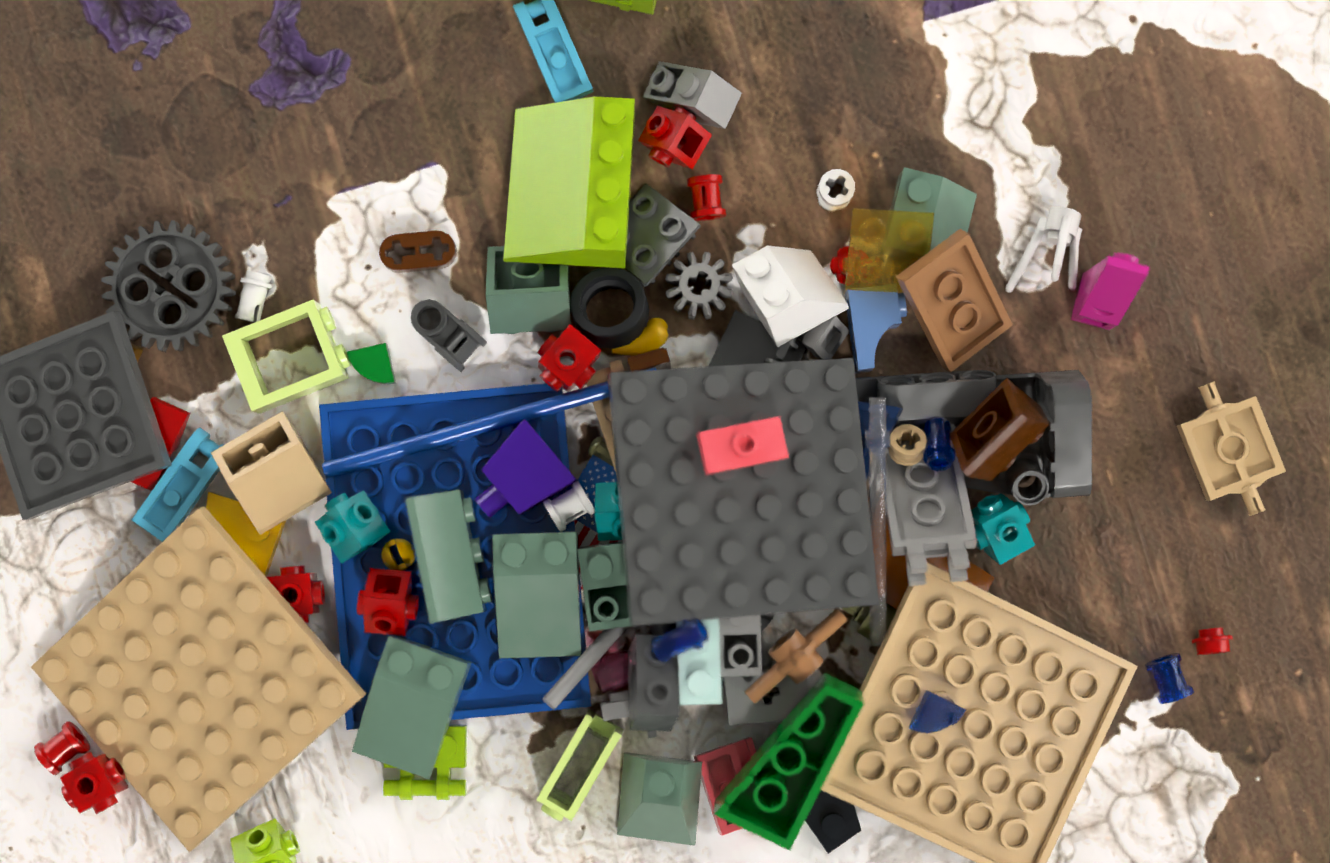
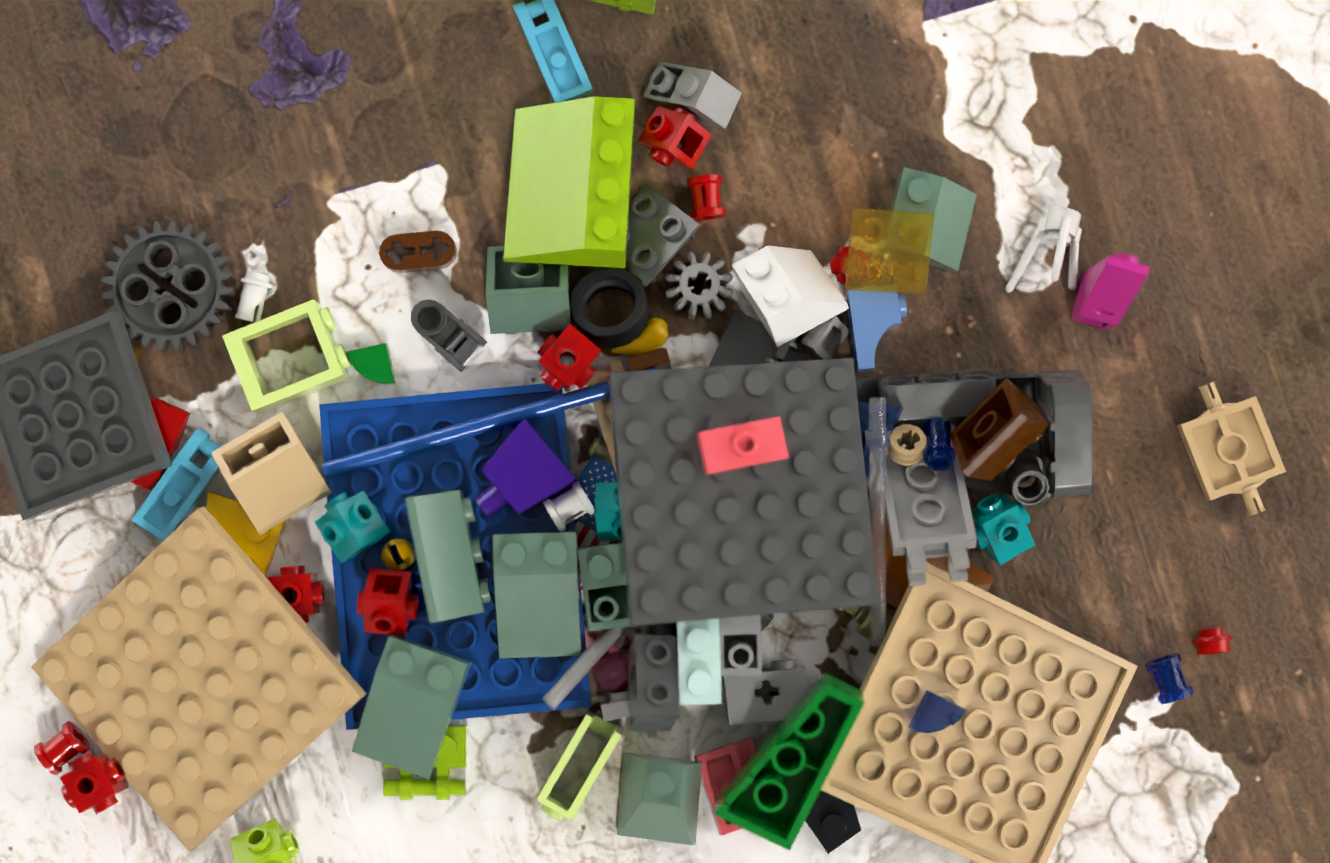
clear blue pin [651,618,709,663] -> none
medium nougat bar [744,609,848,704] -> none
white bush [816,169,855,212] -> none
medium nougat plate [896,229,1013,373] -> none

